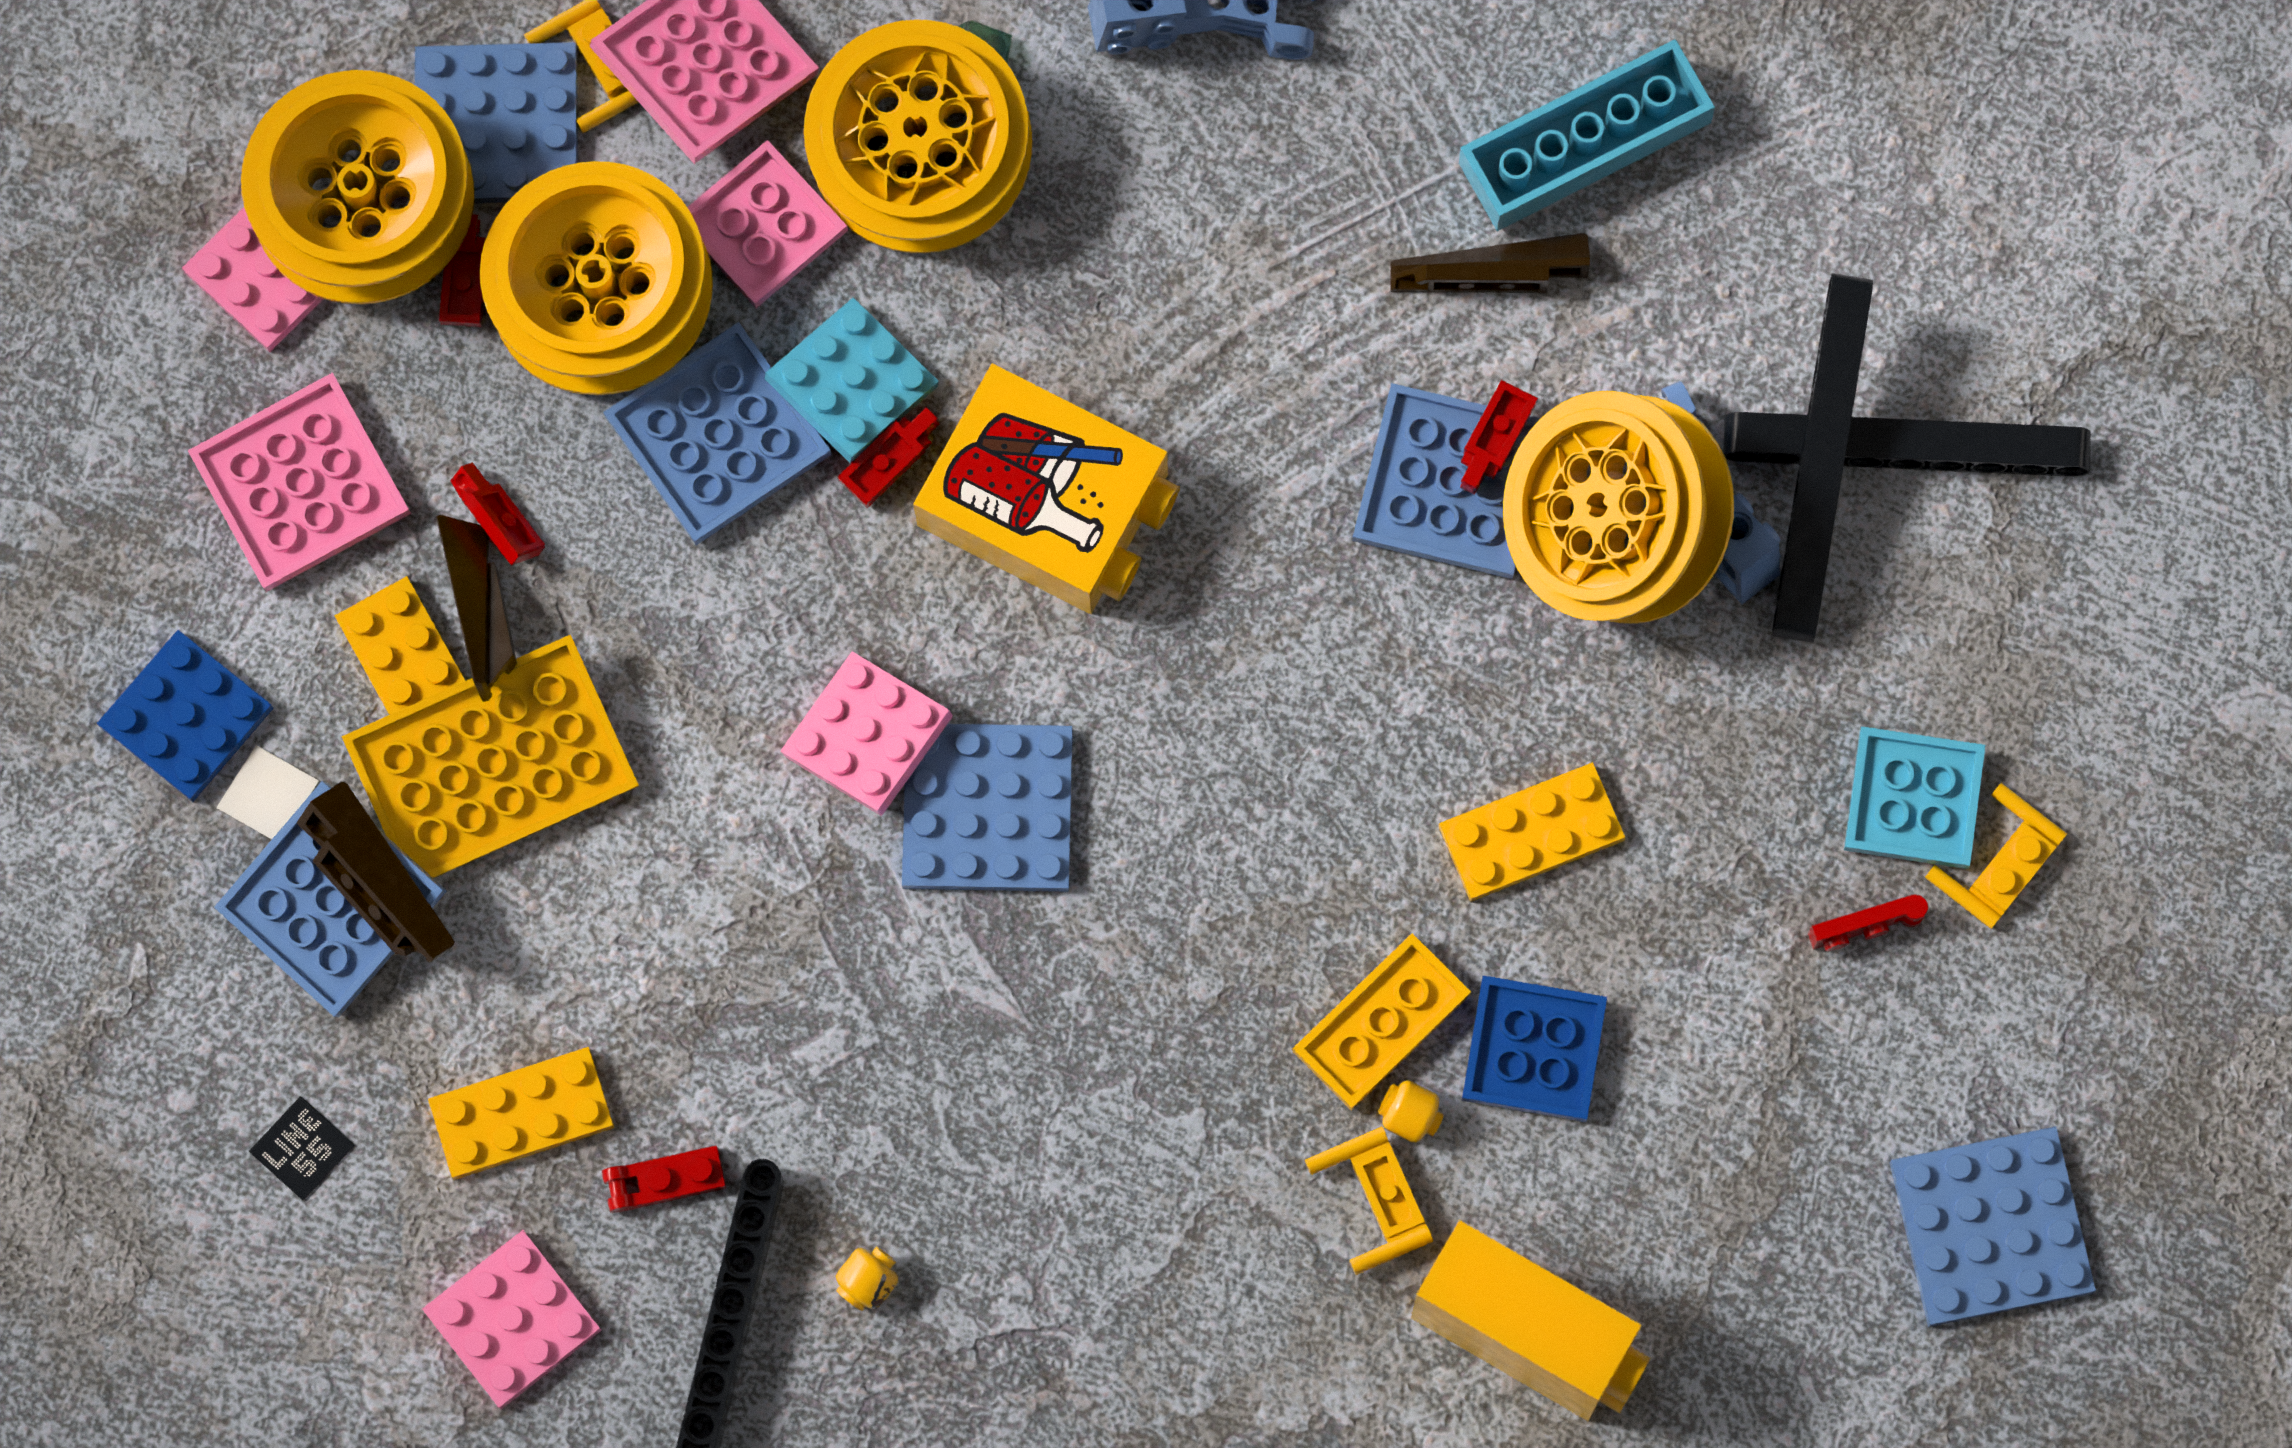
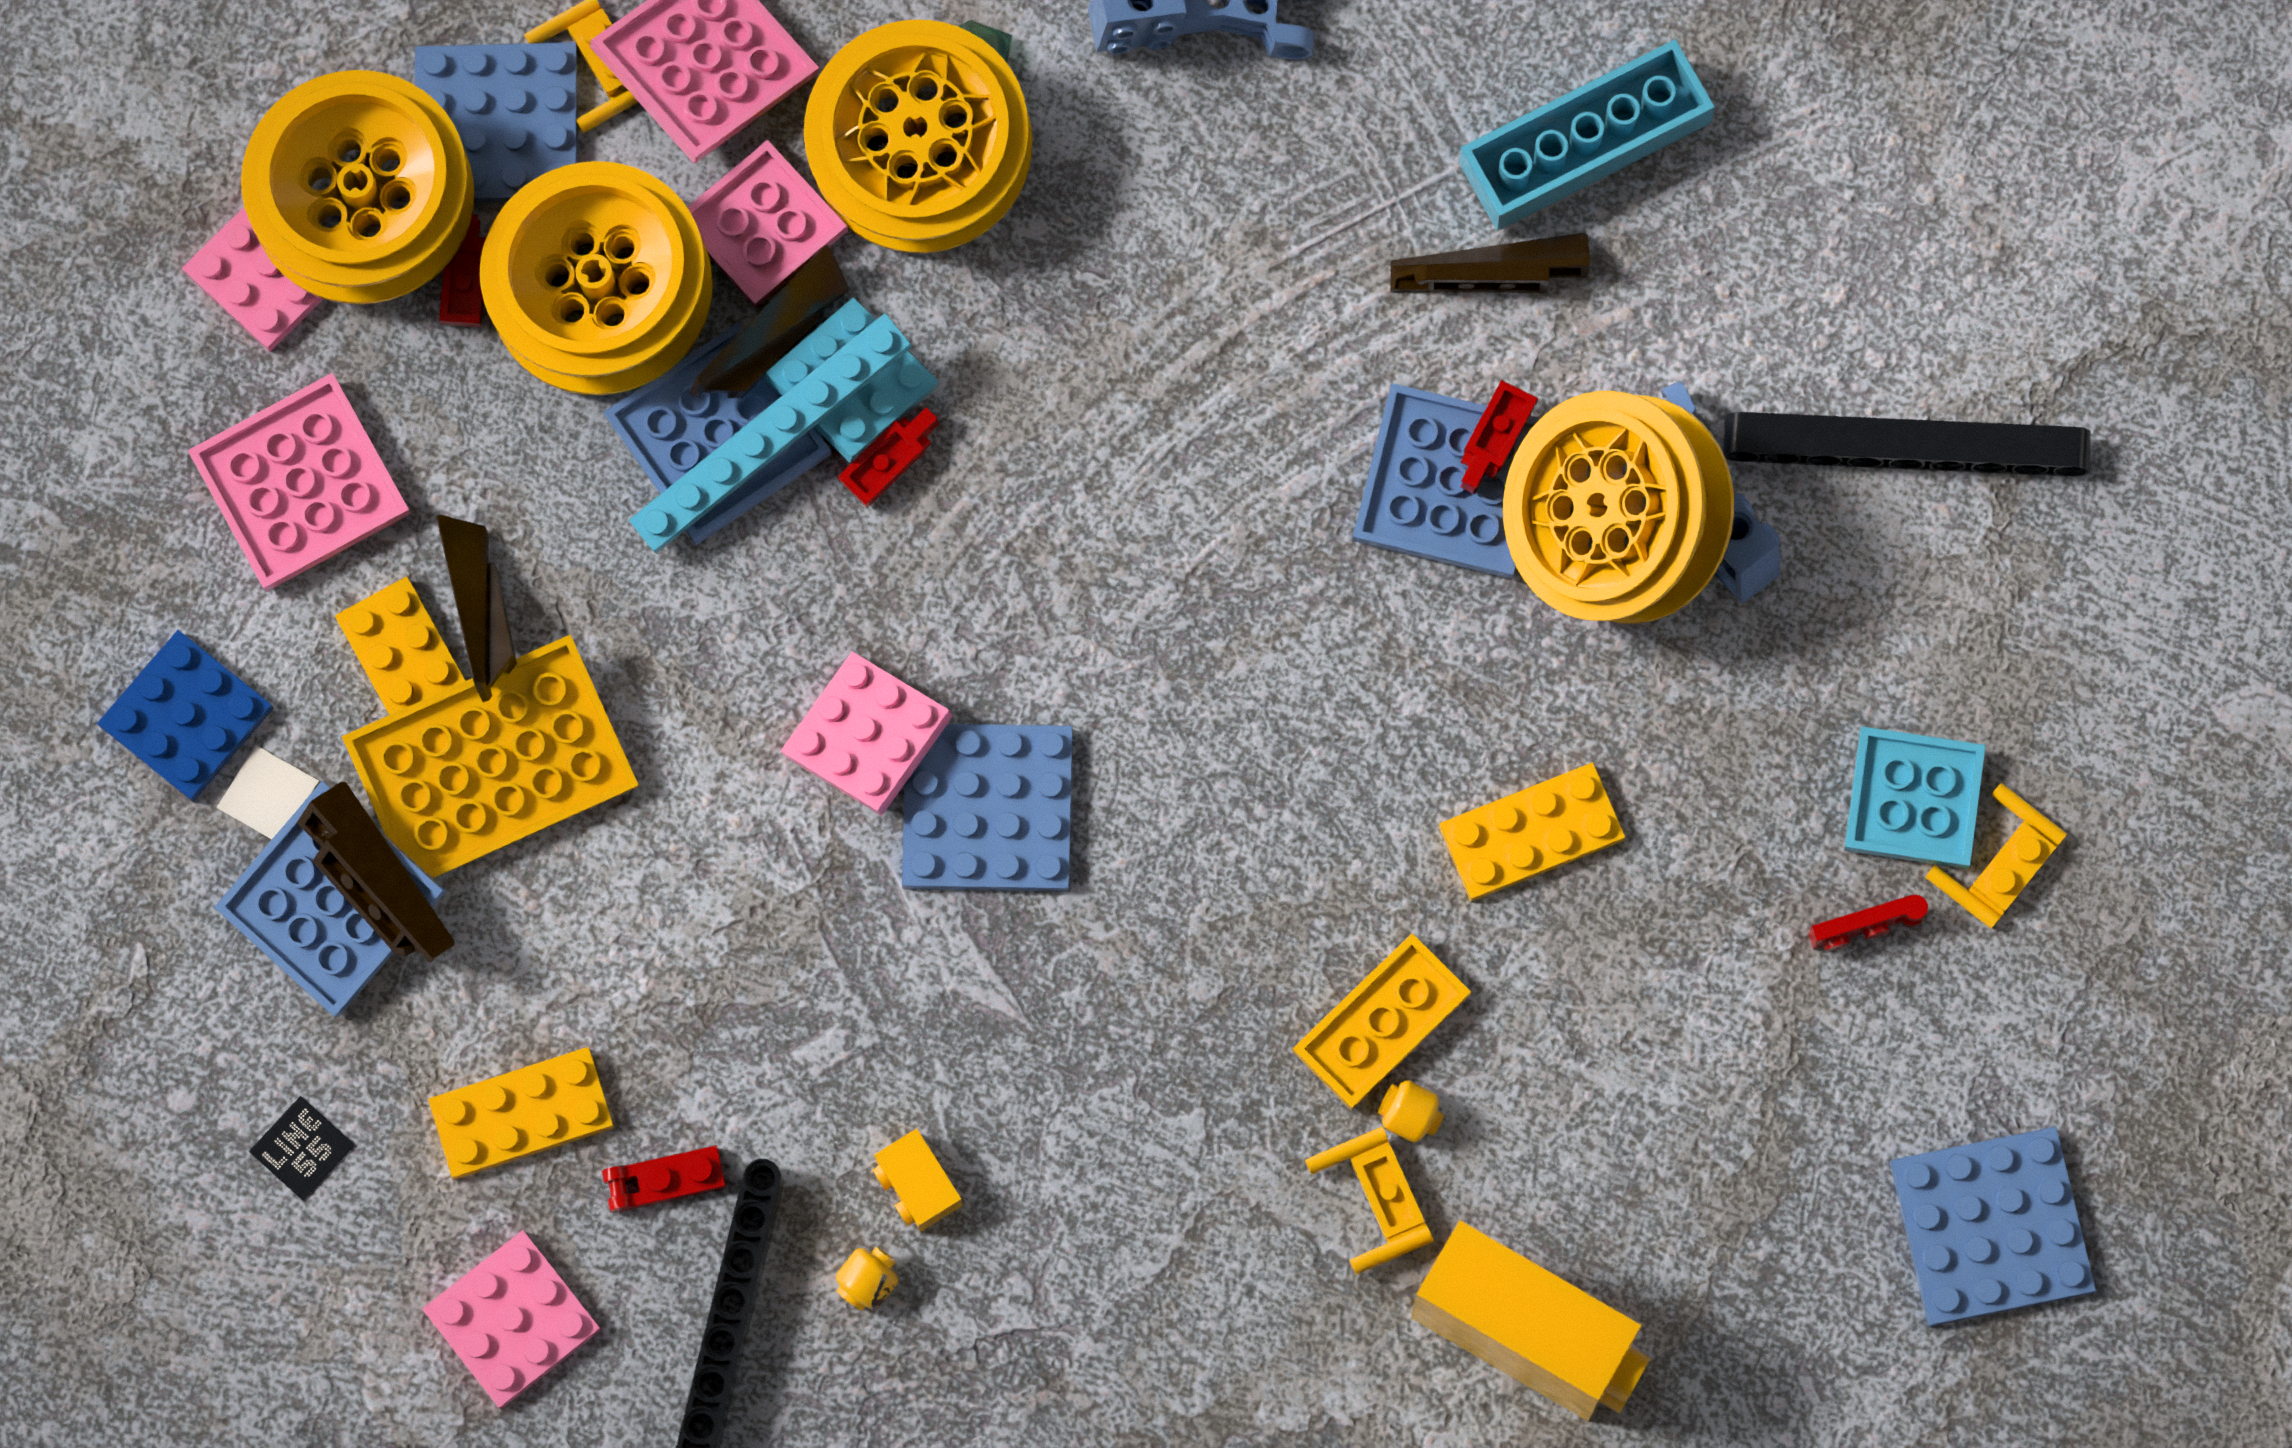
red hinge [450,462,545,565] -> none
yellow brick [913,363,1180,615] -> none
blue plate [1462,975,1607,1122] -> none
black beam [1772,273,1873,643] -> none
none -> medium azure plate [629,313,912,554]
none -> dark brown wedge [689,245,849,398]
none -> yellow brick [872,1128,963,1232]

